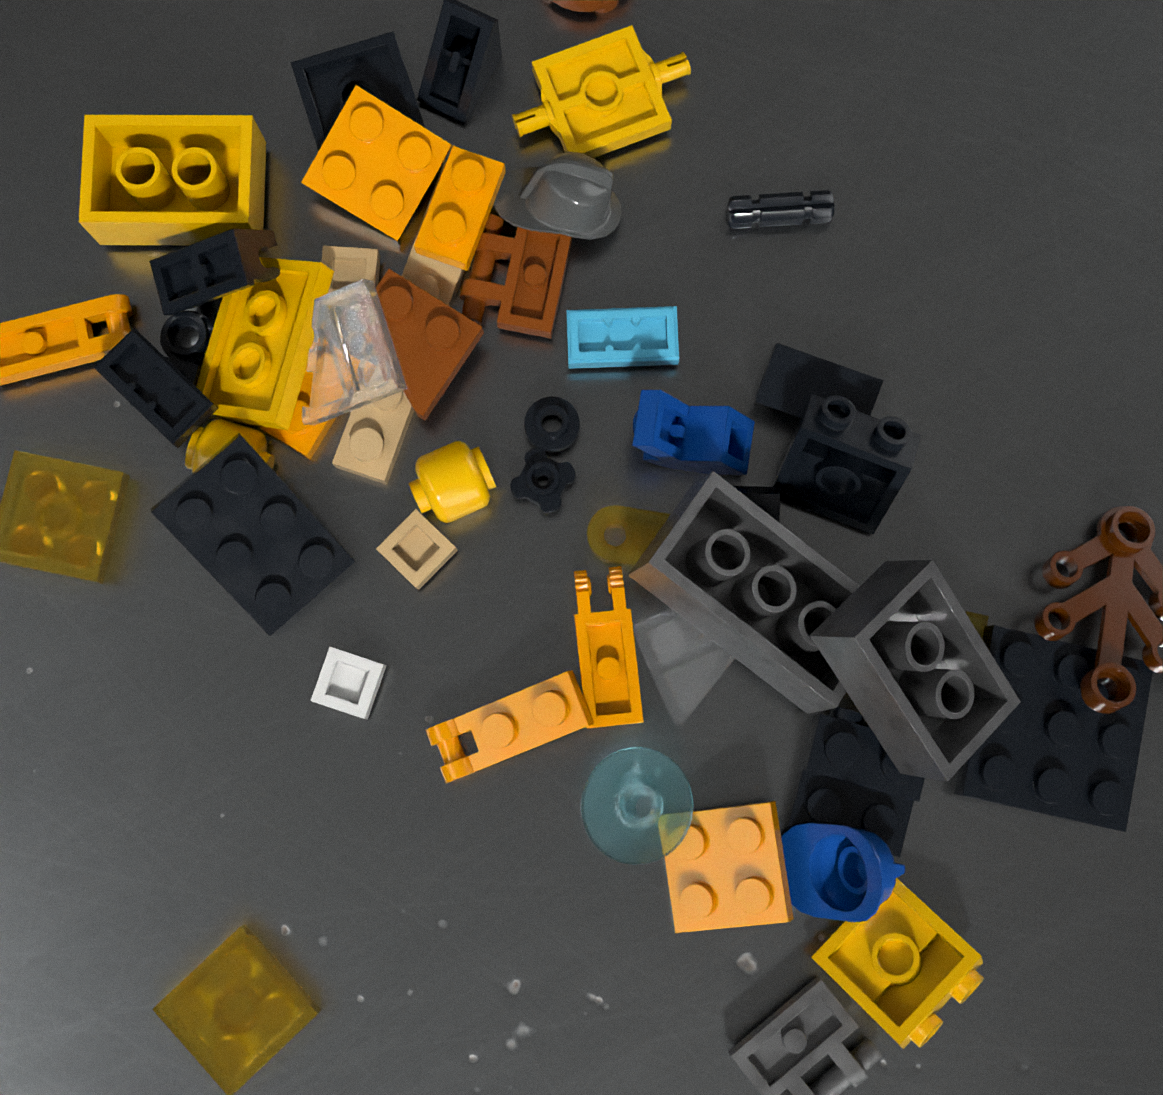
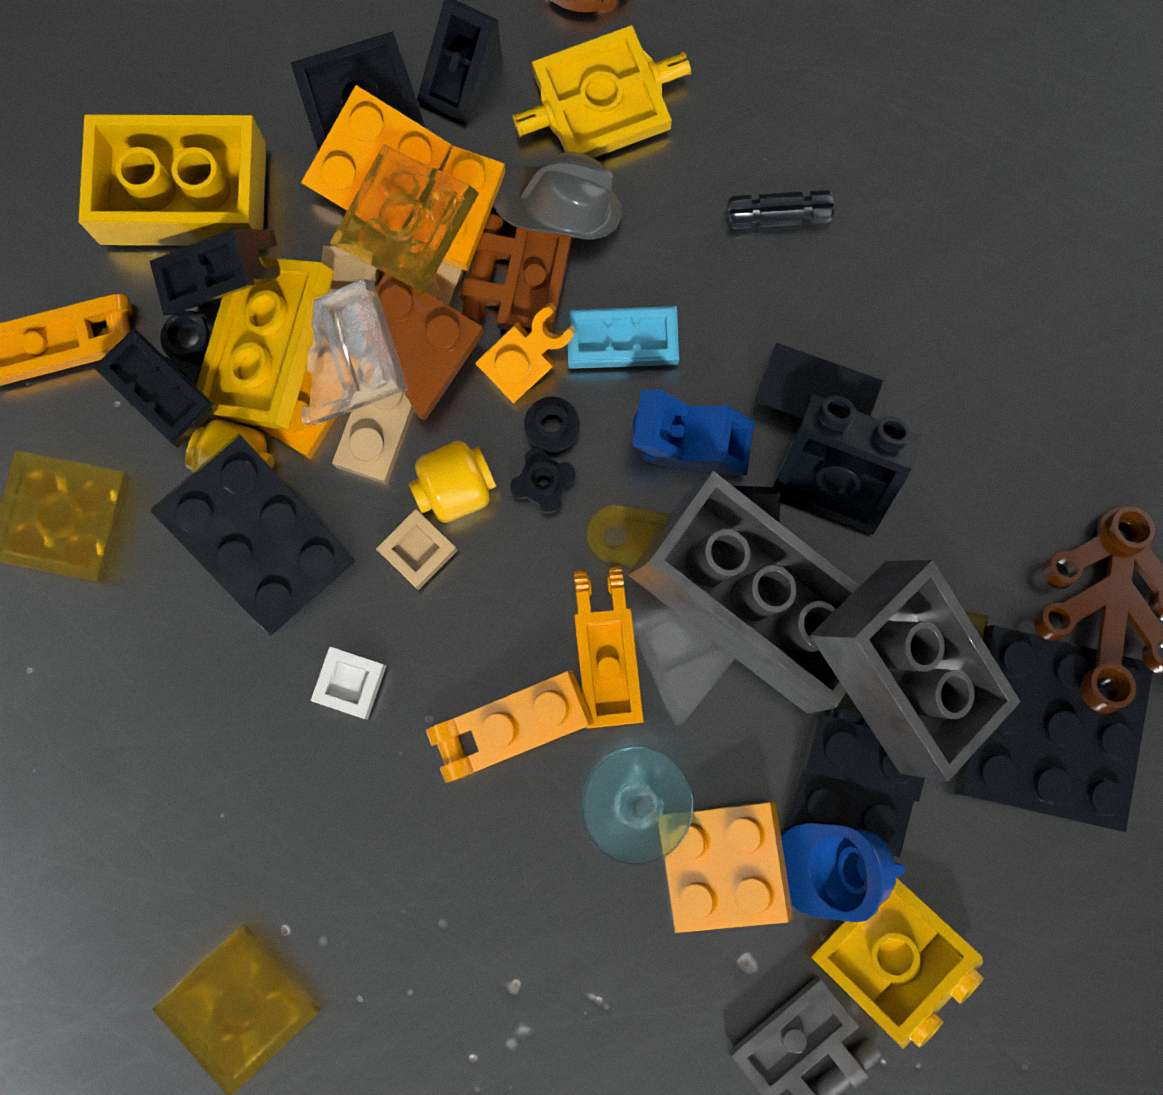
none -> clear yellow plate [330,144,479,294]
none -> light orange plate [475,303,576,404]

